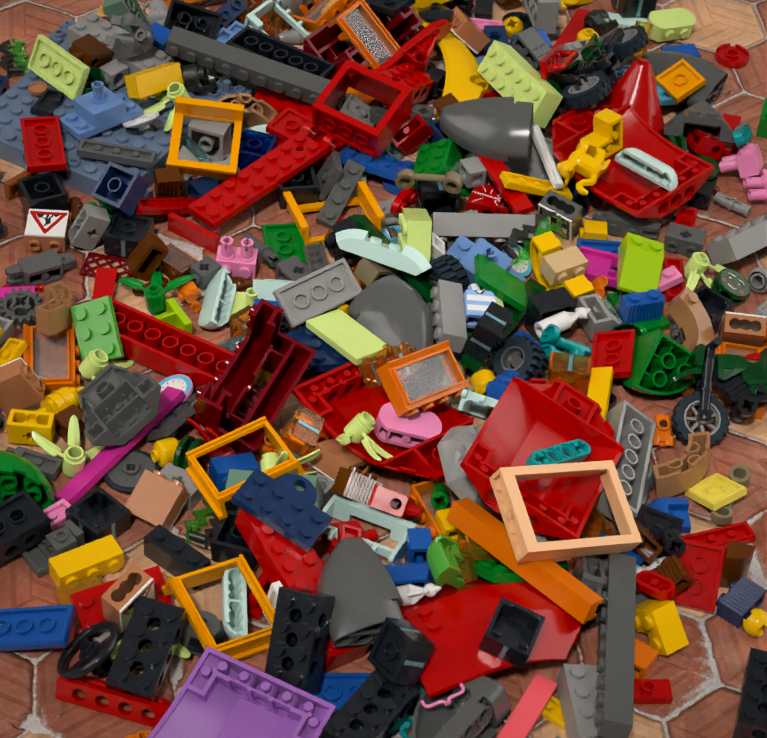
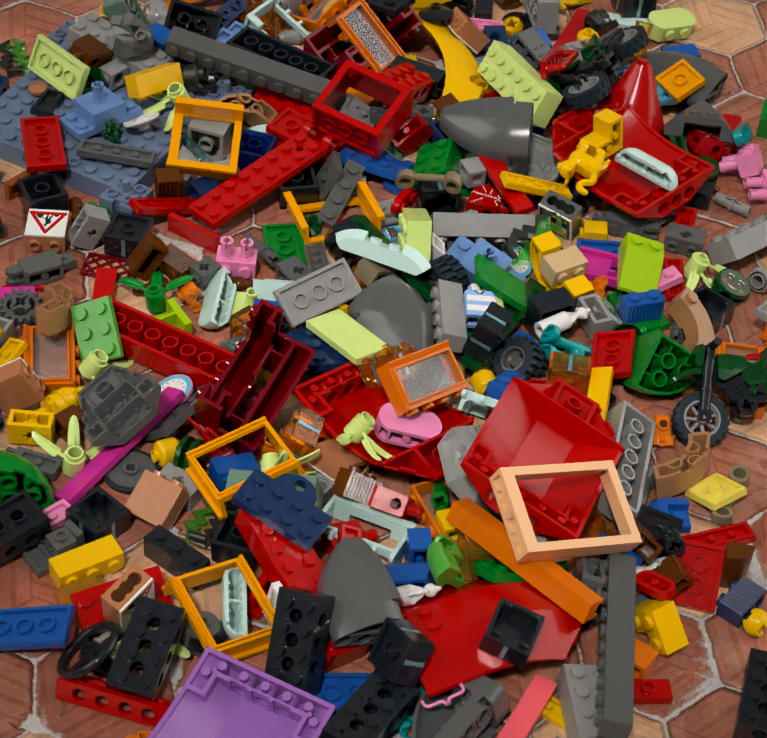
dark blue brick [90,161,150,217] -> none
red piece [374,19,451,73] -> none
teal beam [526,439,591,466] -> none
white axle [532,124,564,190] -> none
red tile [715,43,750,69] -> none
nougat piece [718,311,766,347] -> none
none -> dark green plant [101,118,122,143]
none -> dark green plant [304,213,323,237]

